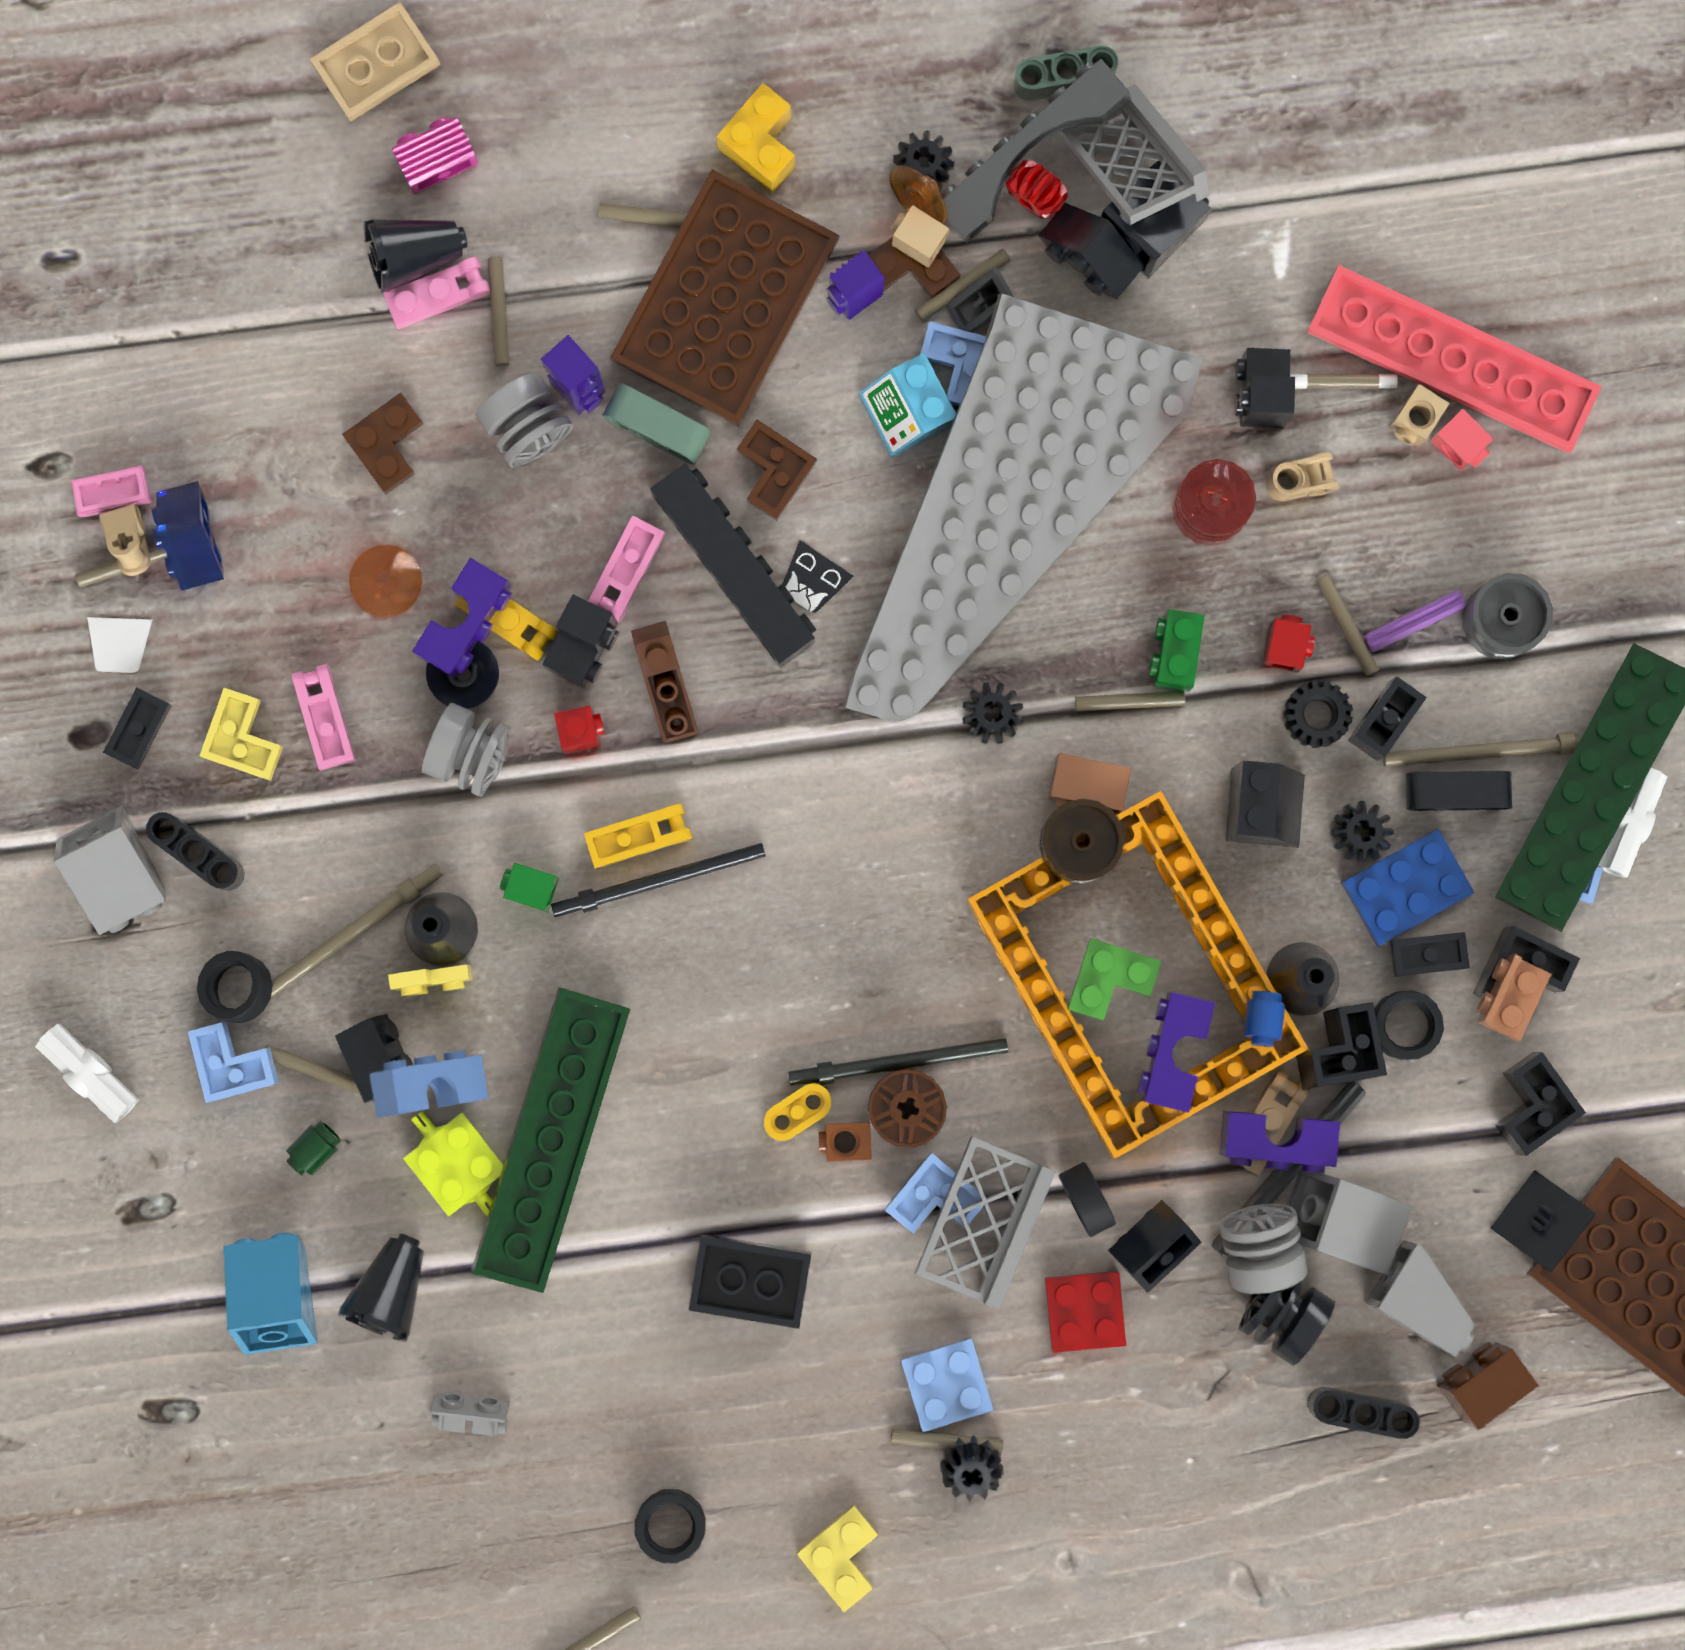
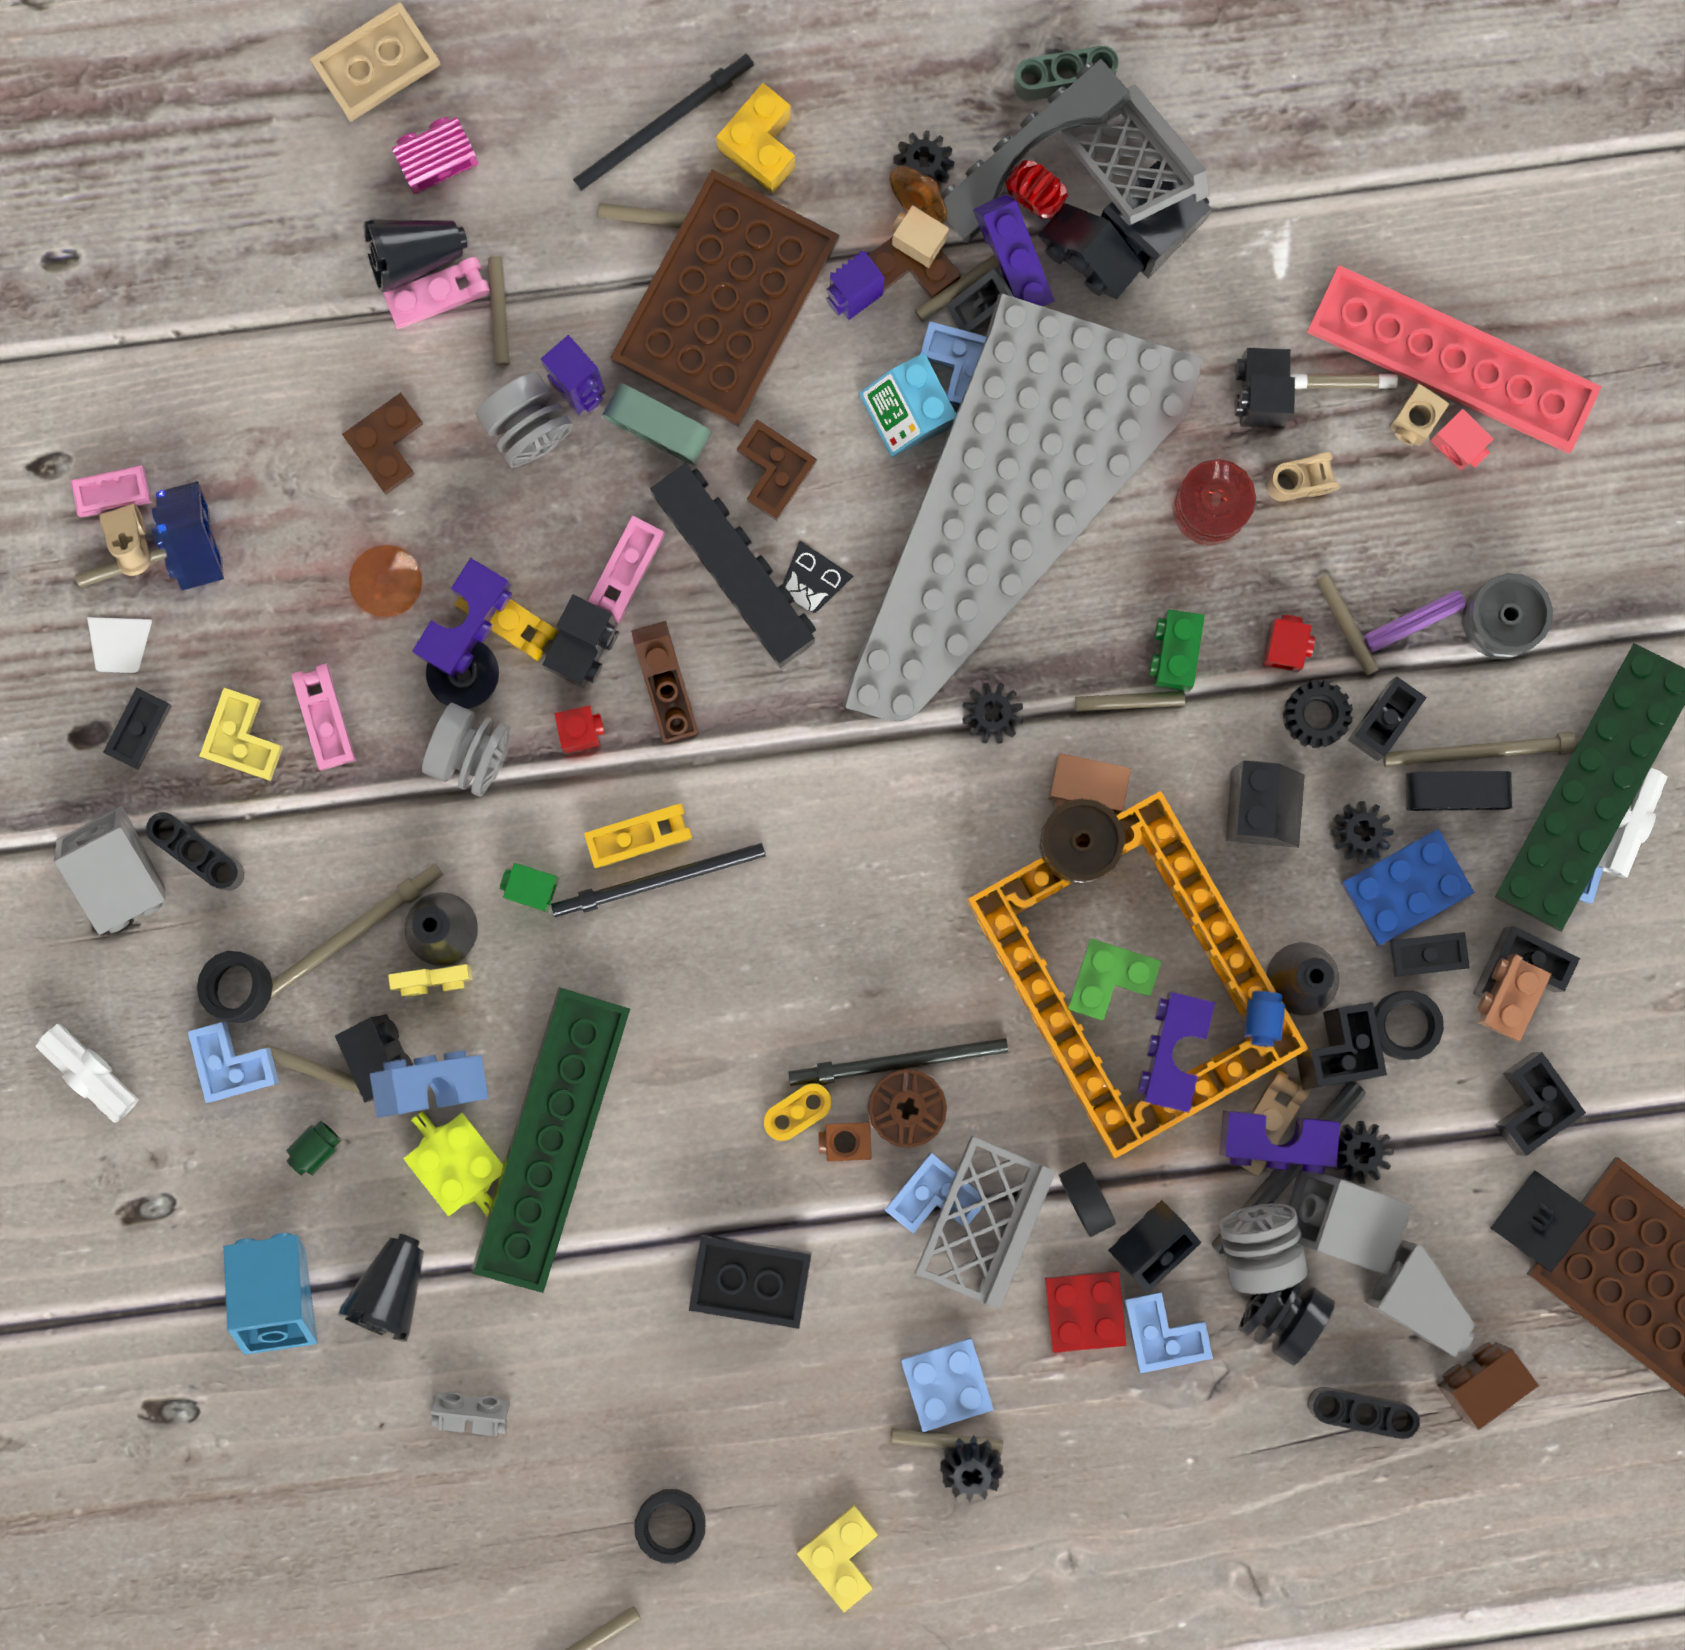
none -> black bar [572,53,754,191]
none -> dark purple arch [973,194,1055,307]
none -> light blue plate [1124,1292,1213,1373]
none -> black gear [1333,1121,1394,1184]

